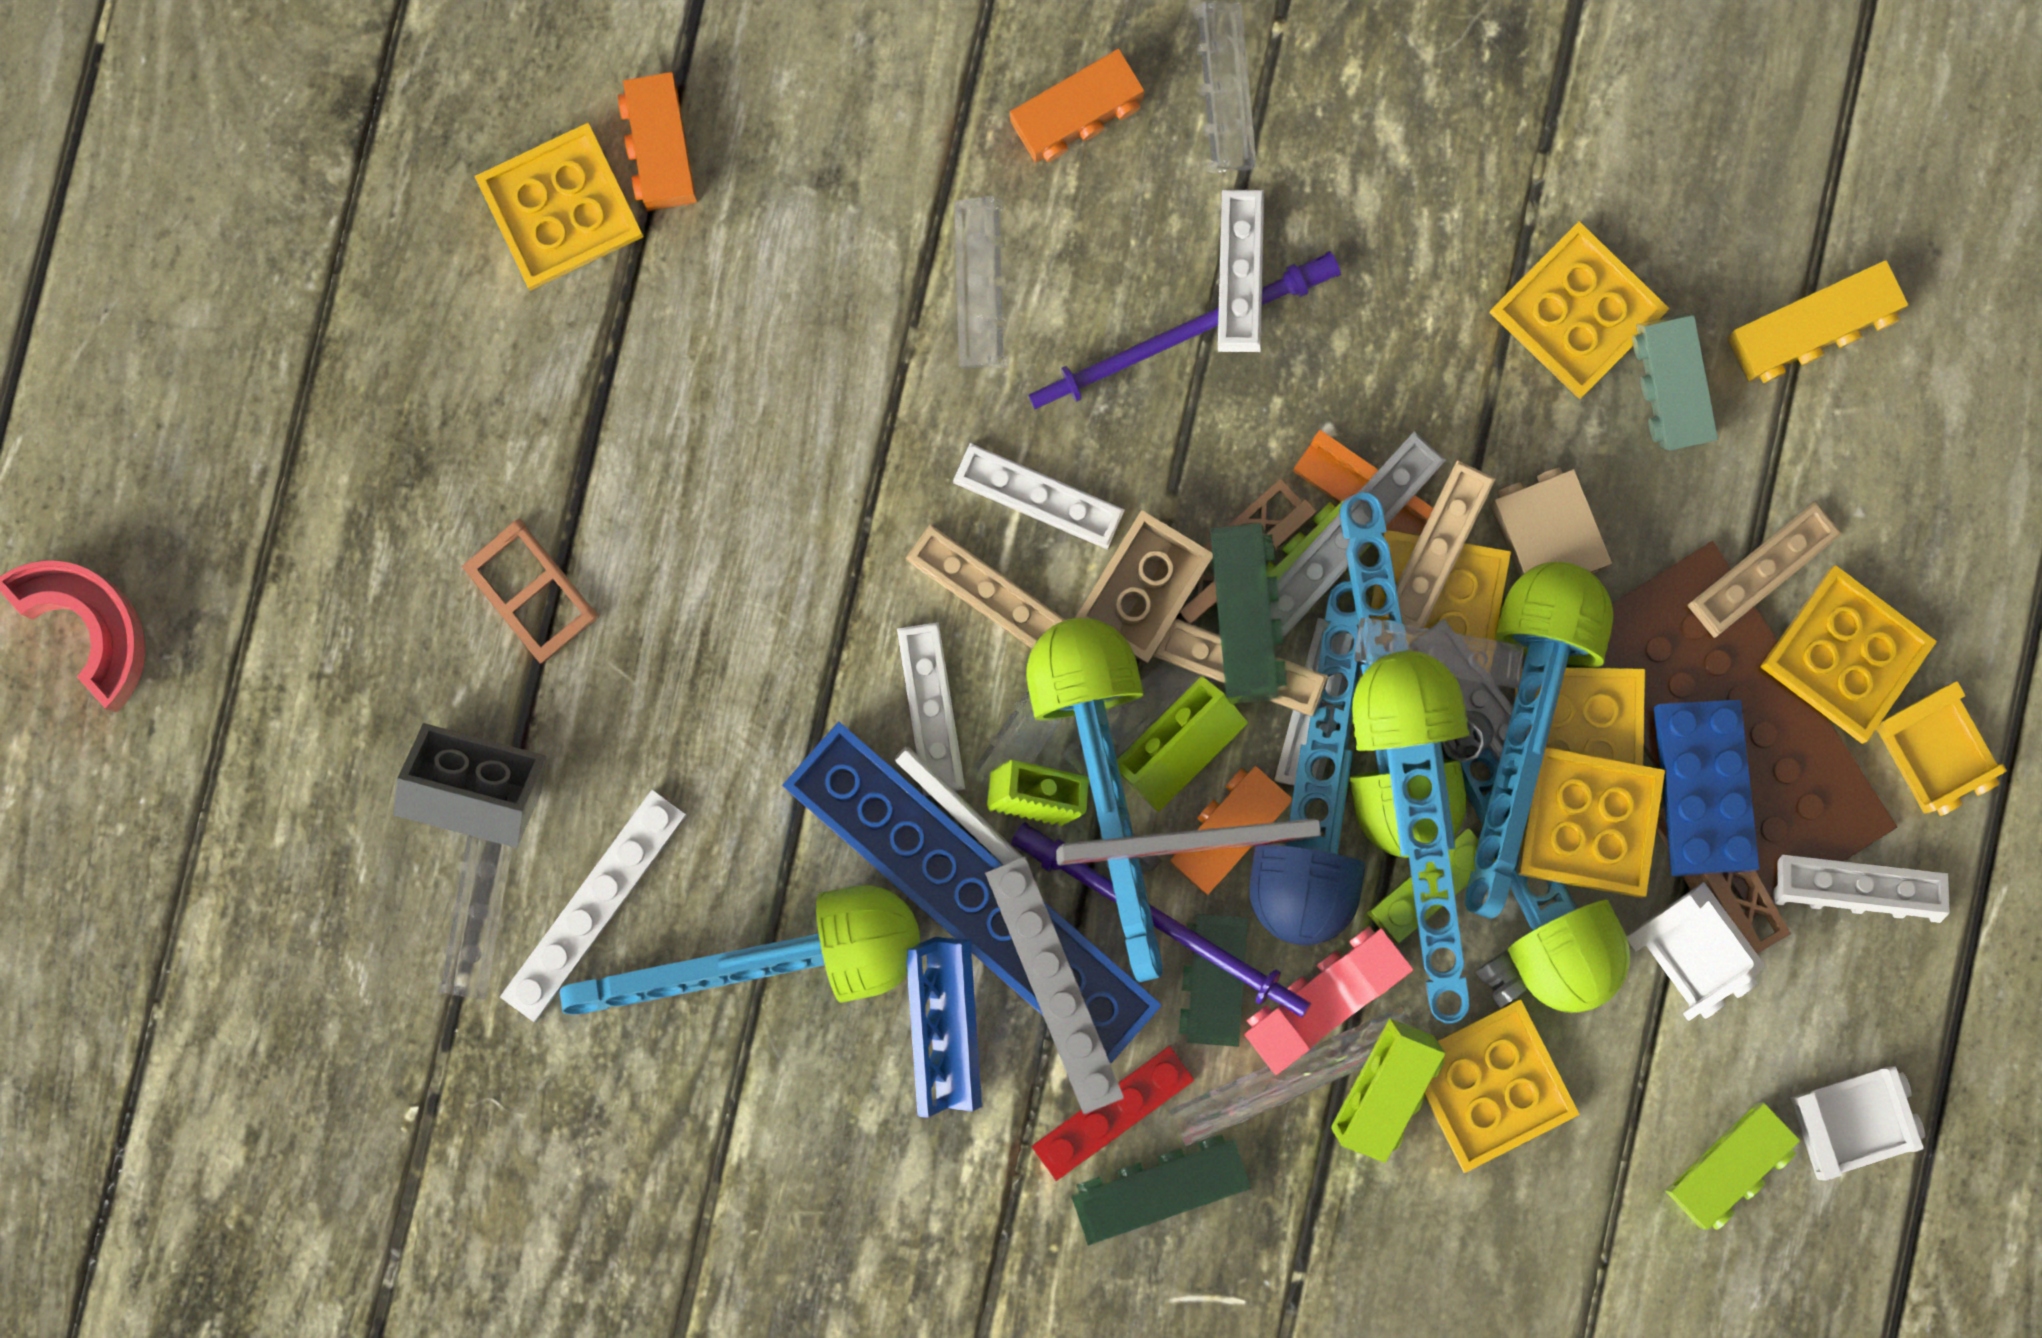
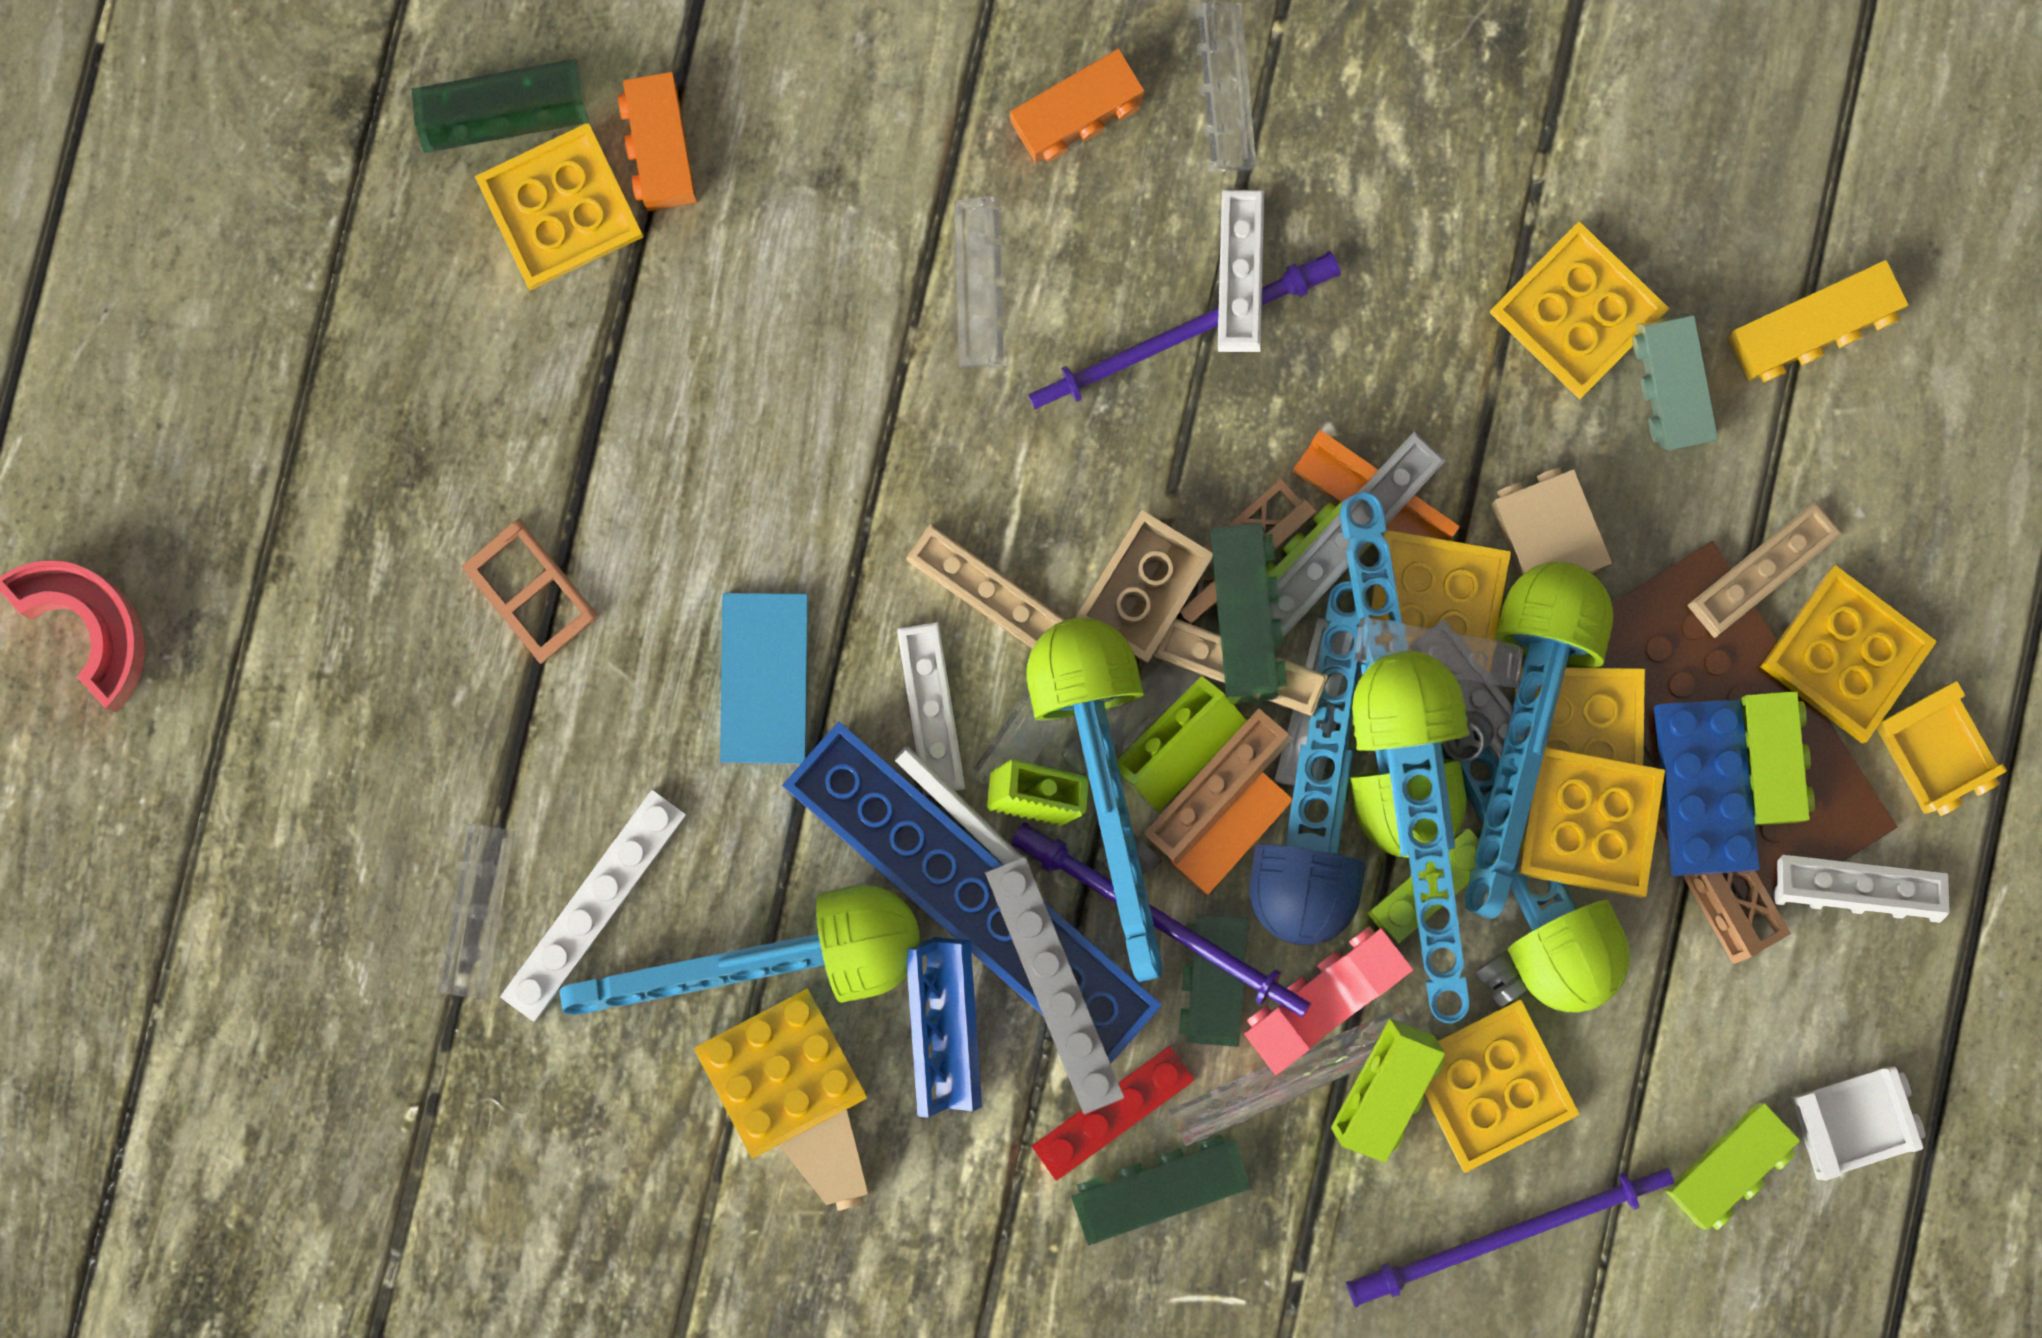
dark grey brick [393,723,546,848] -> none
white tile [953,443,1125,550] -> none
light grey tile [1056,818,1321,865] -> none
tan tile [1385,460,1496,633] -> none
white panel [1627,882,1766,1021] -> none
none -> clear green brick [411,58,589,153]
none -> yellow plate [694,988,867,1159]
none -> dark azure tile [720,593,808,764]
none -> tan slope [779,1108,870,1211]
none -> medium nougat fence [1143,708,1293,865]
none -> dark purple bar [1345,1168,1674,1308]
none -> lime brick [1738,691,1815,826]

